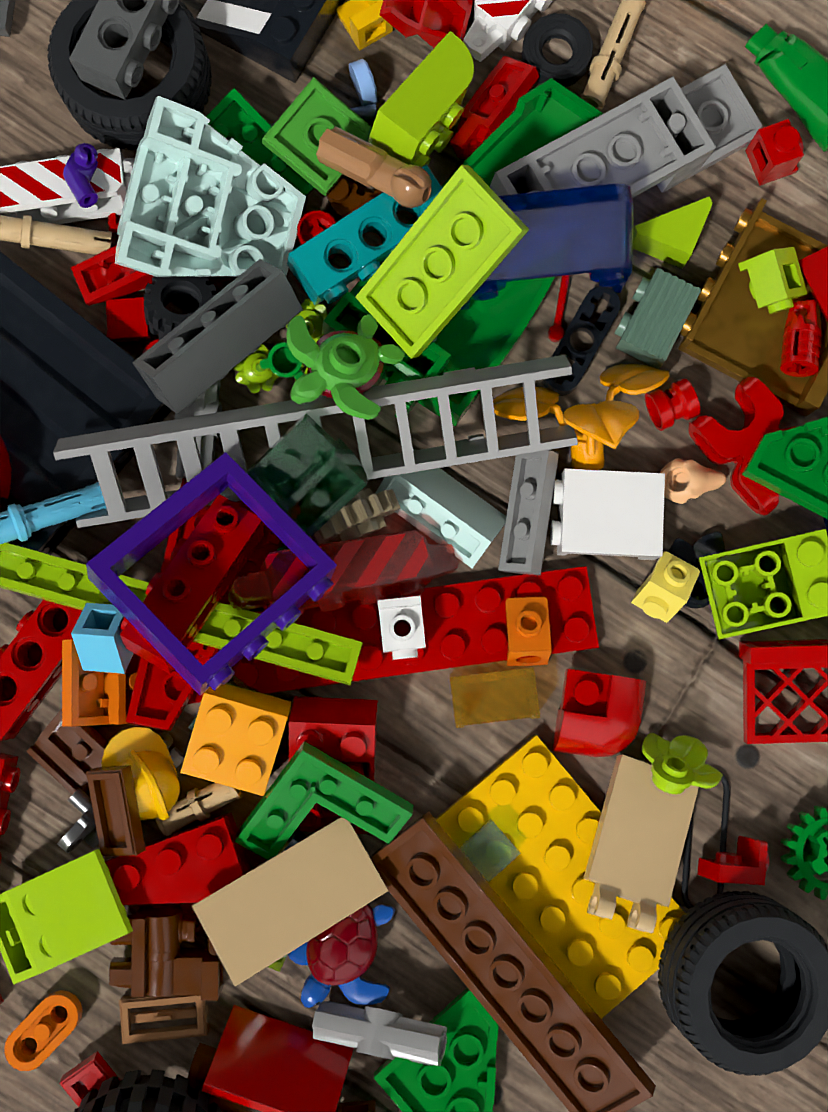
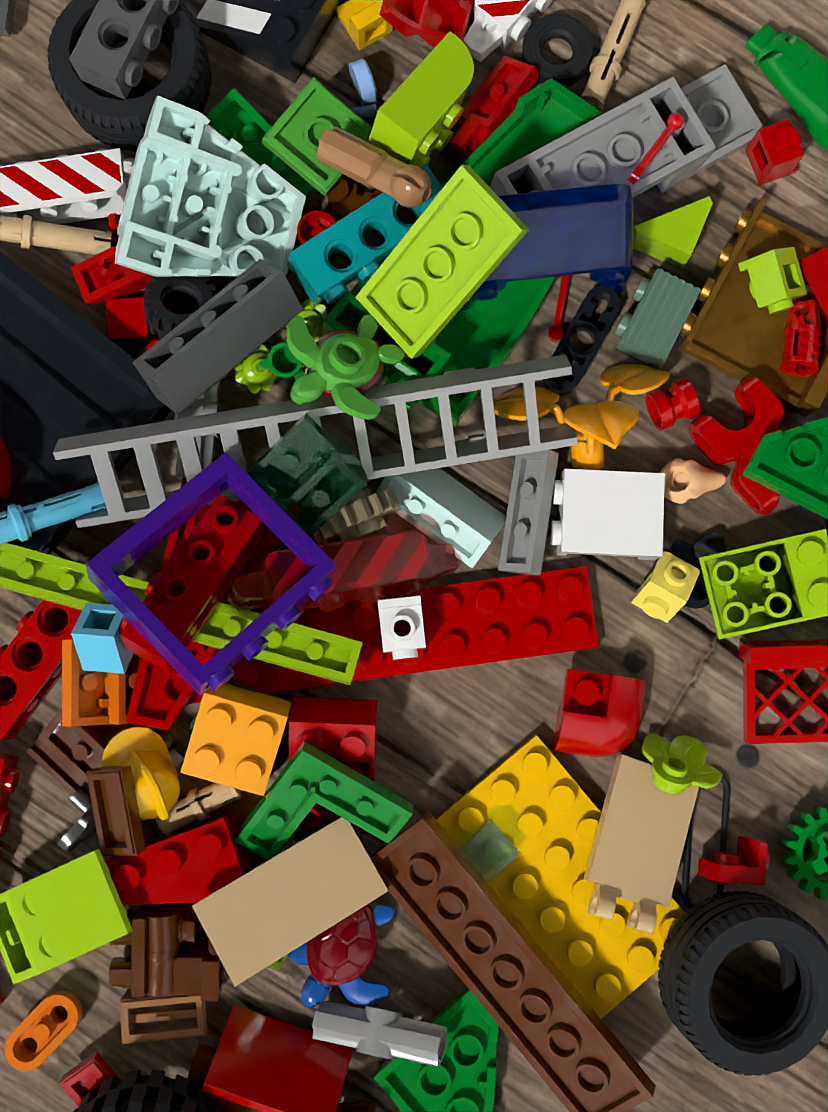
dark purple arm [63,143,98,208] -> none
clear yellow panel [449,667,540,728] -> none
orange bracket [505,597,552,666] -> none
none -> red hinge [627,112,684,185]

